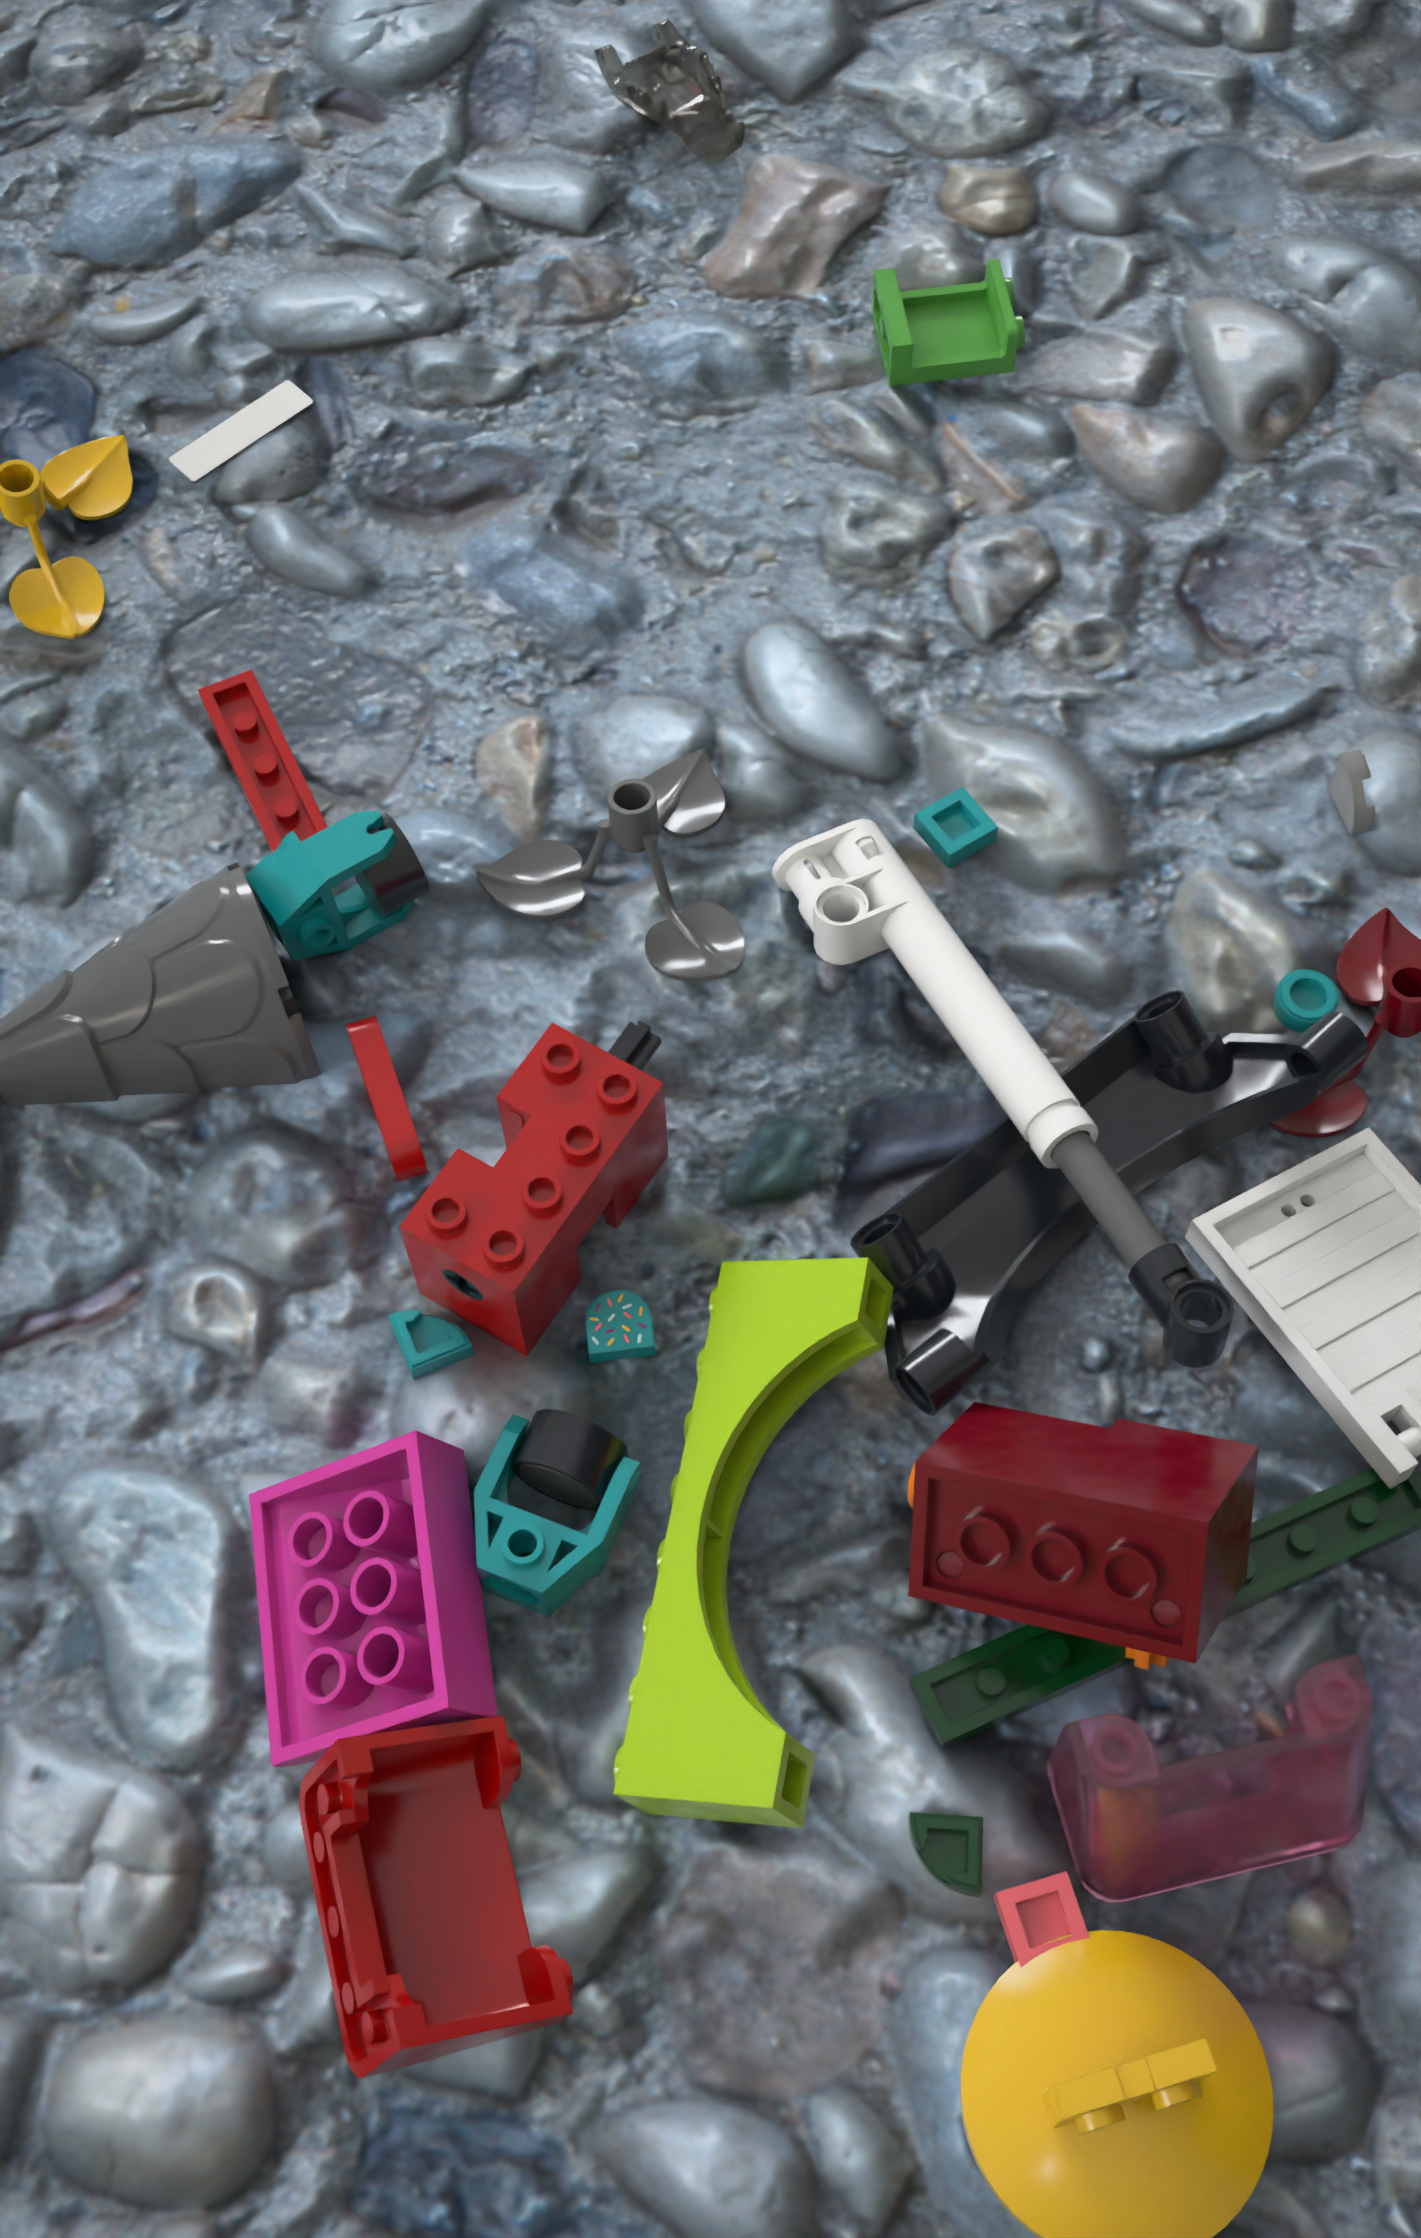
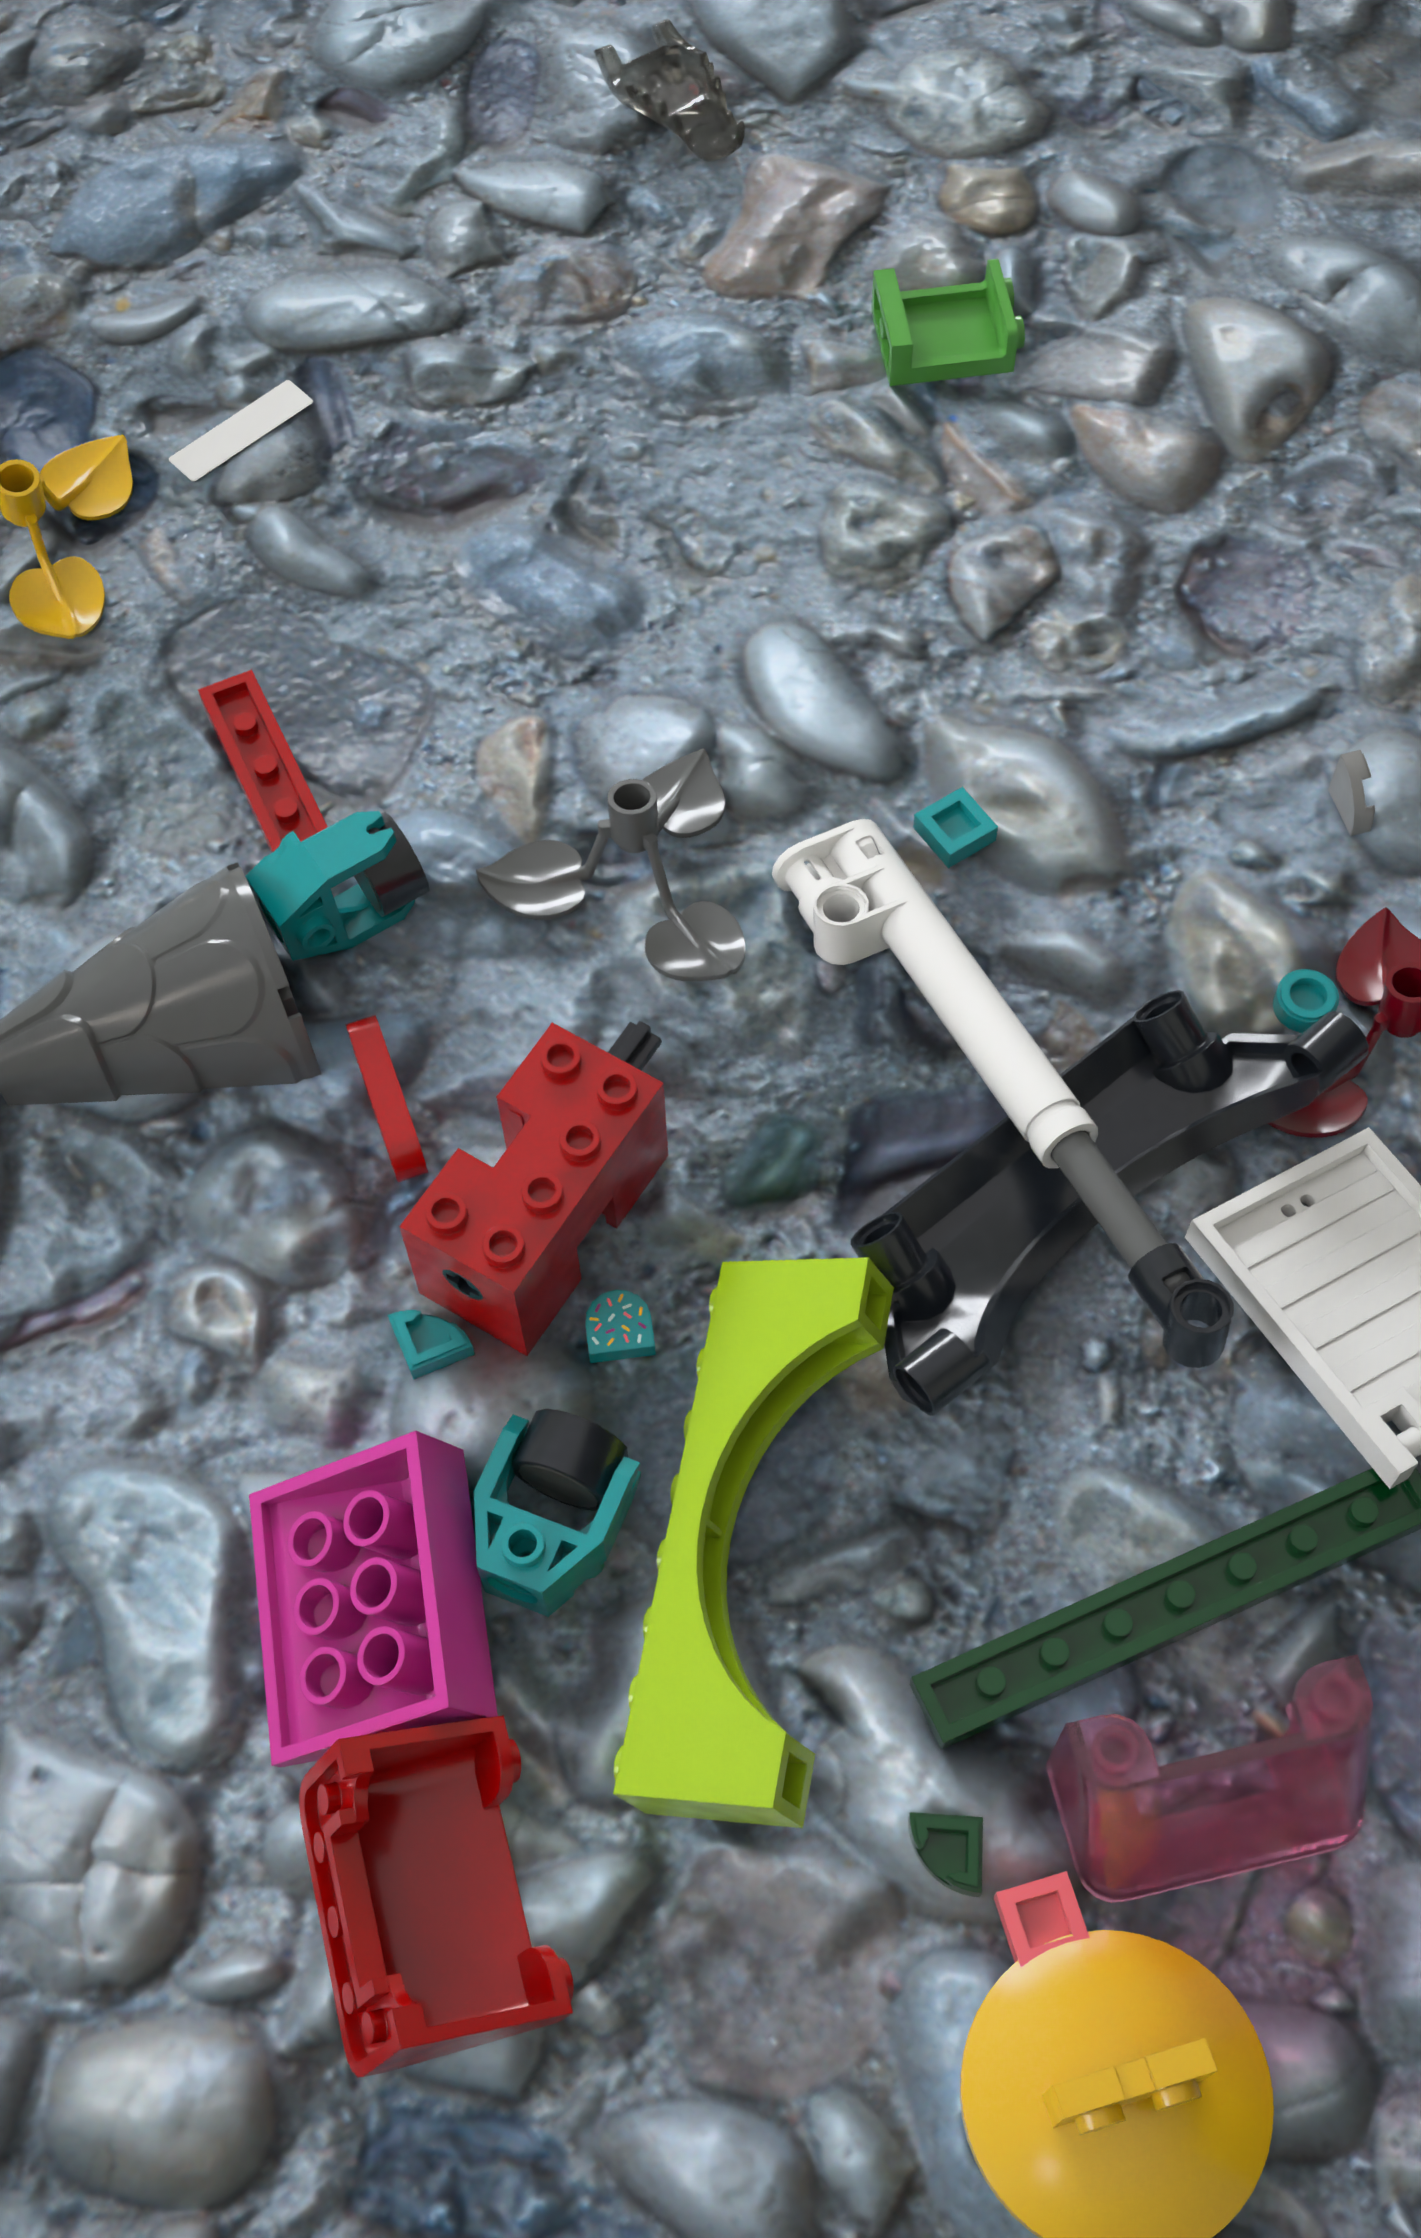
dark red piece [907,1402,1259,1669] -> none

